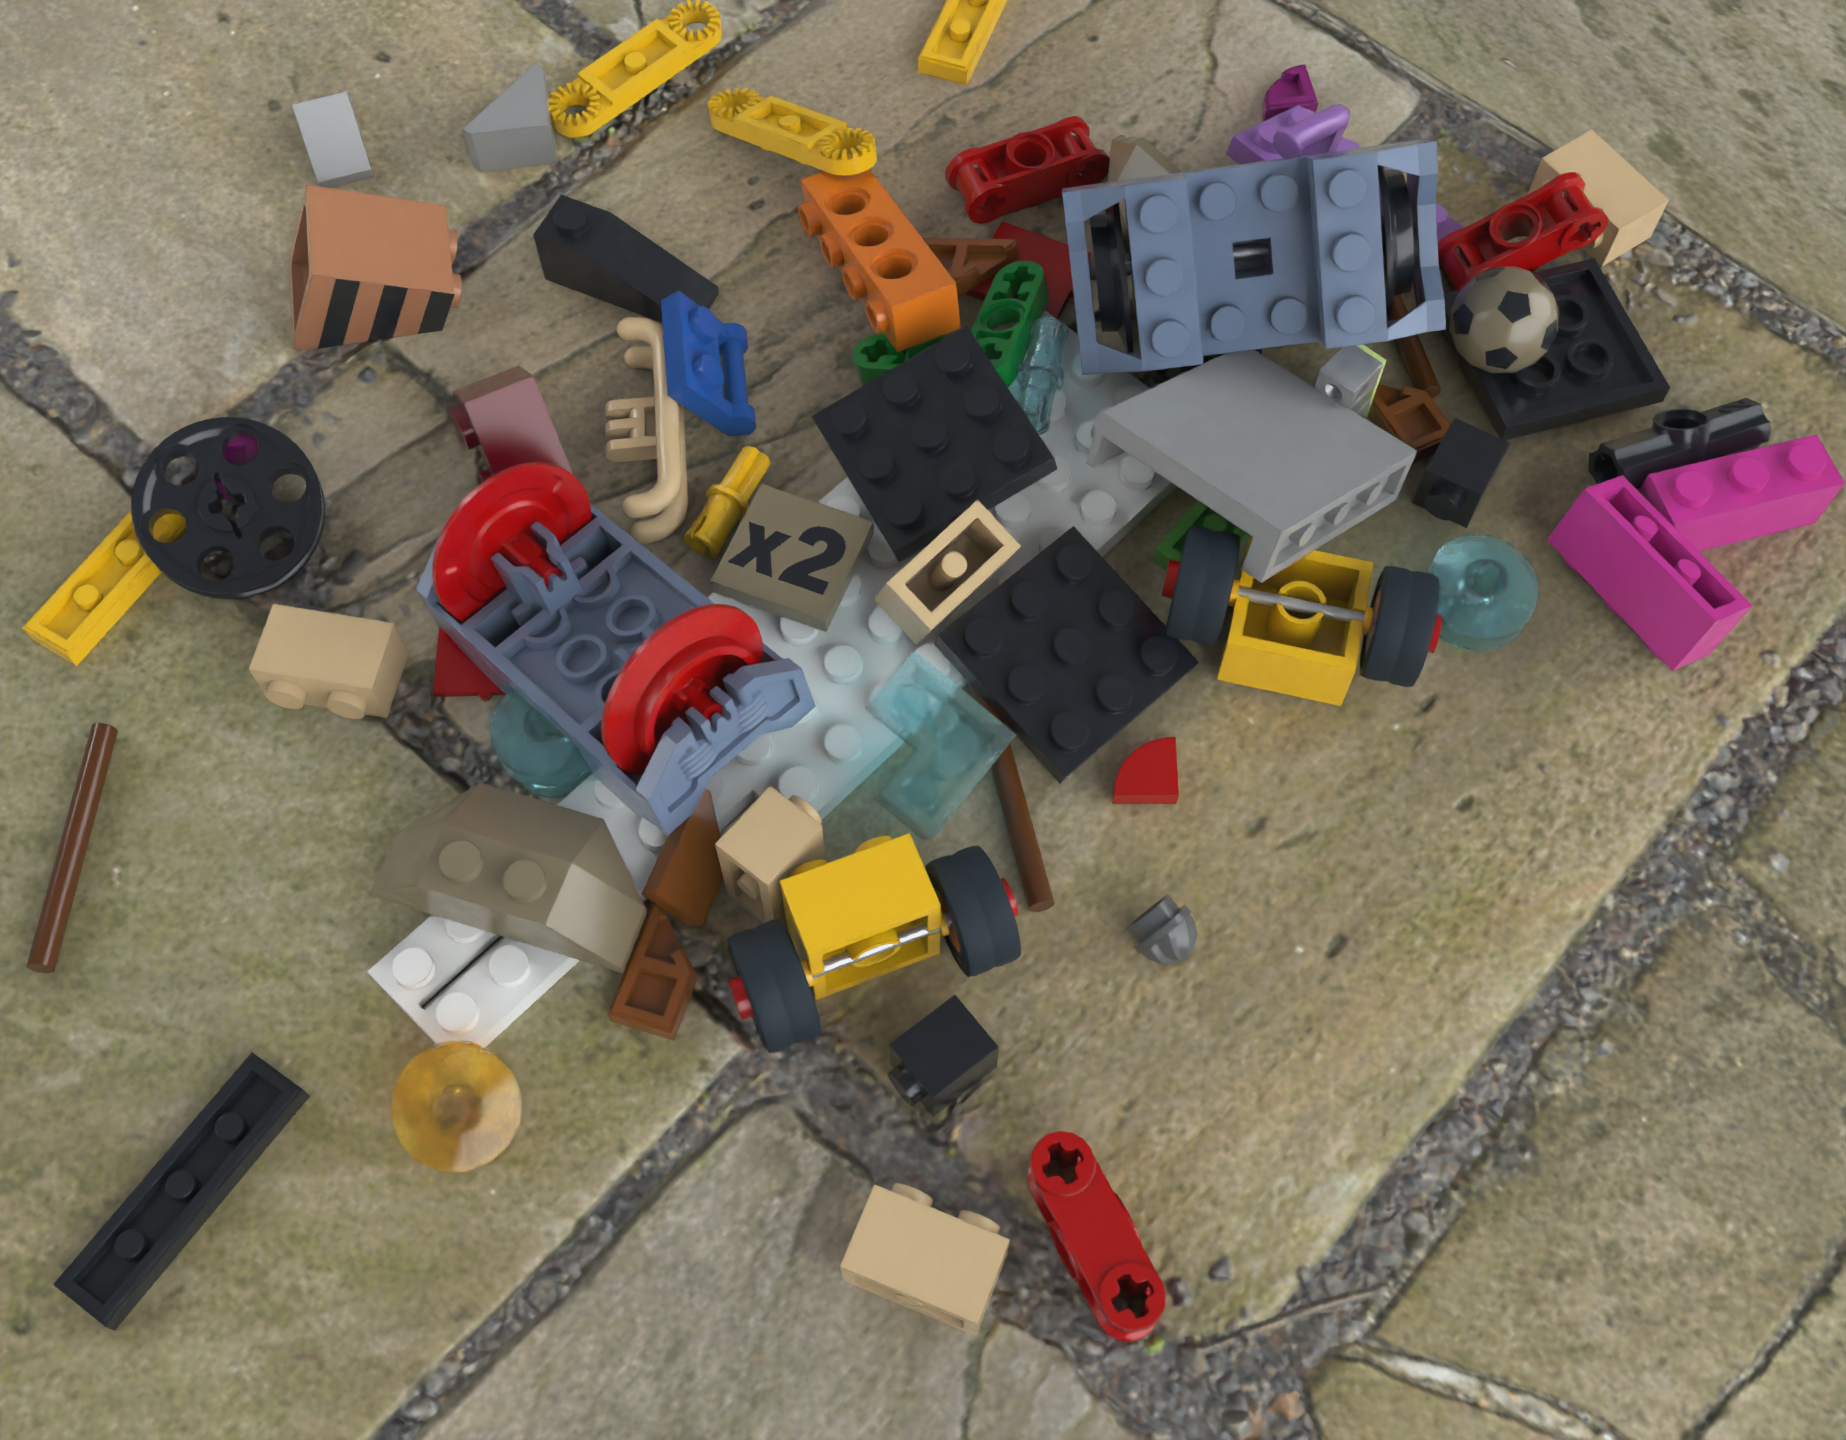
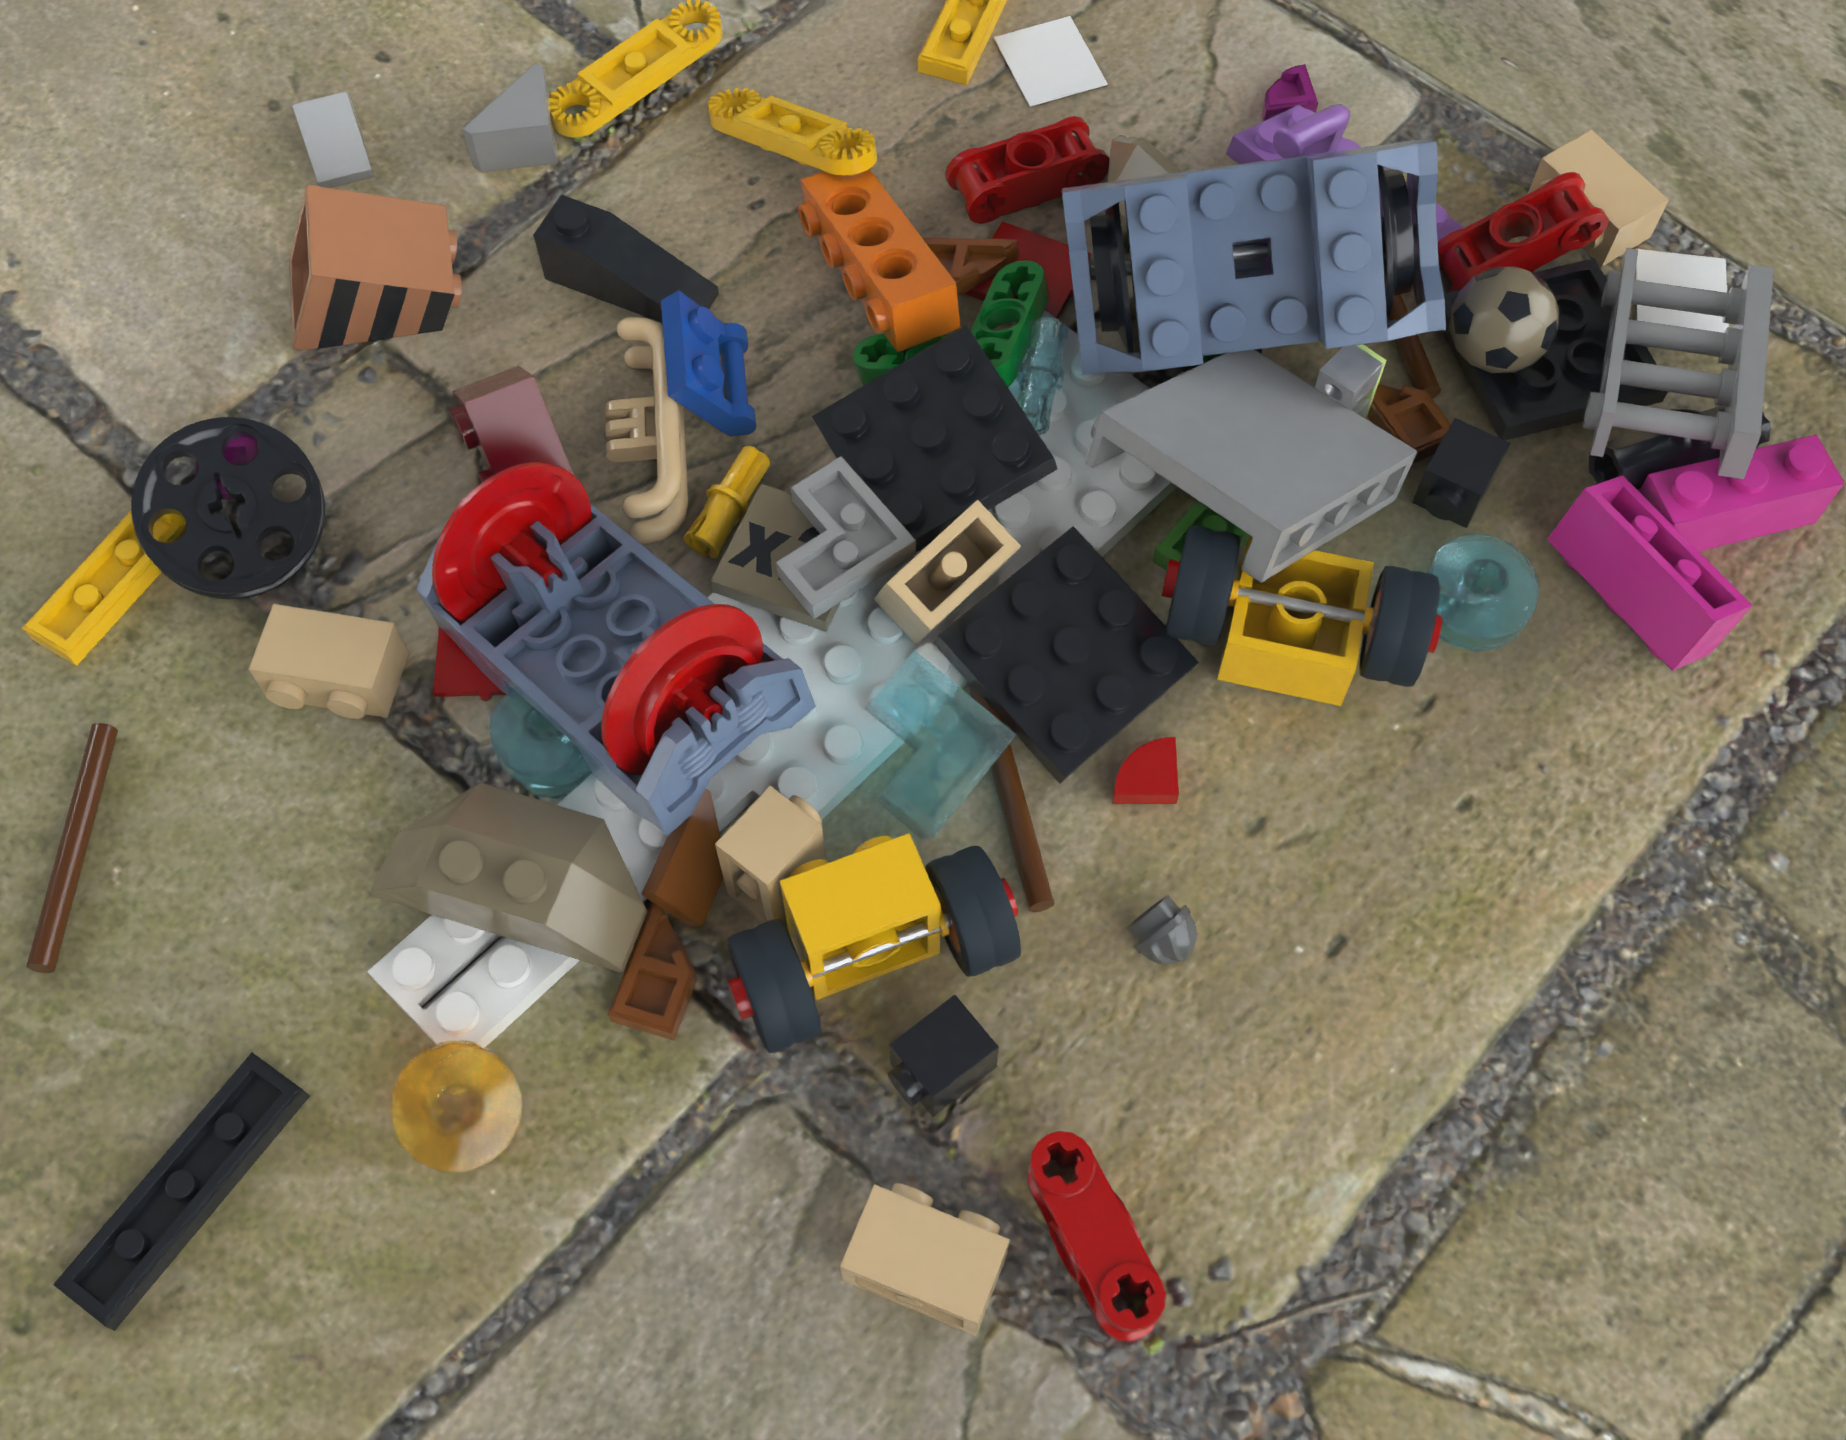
none -> light grey plate [776,456,916,619]
none -> white sticker [993,16,1108,107]
none -> light grey fence [1583,248,1774,479]
none -> white sticker [1636,249,1729,333]

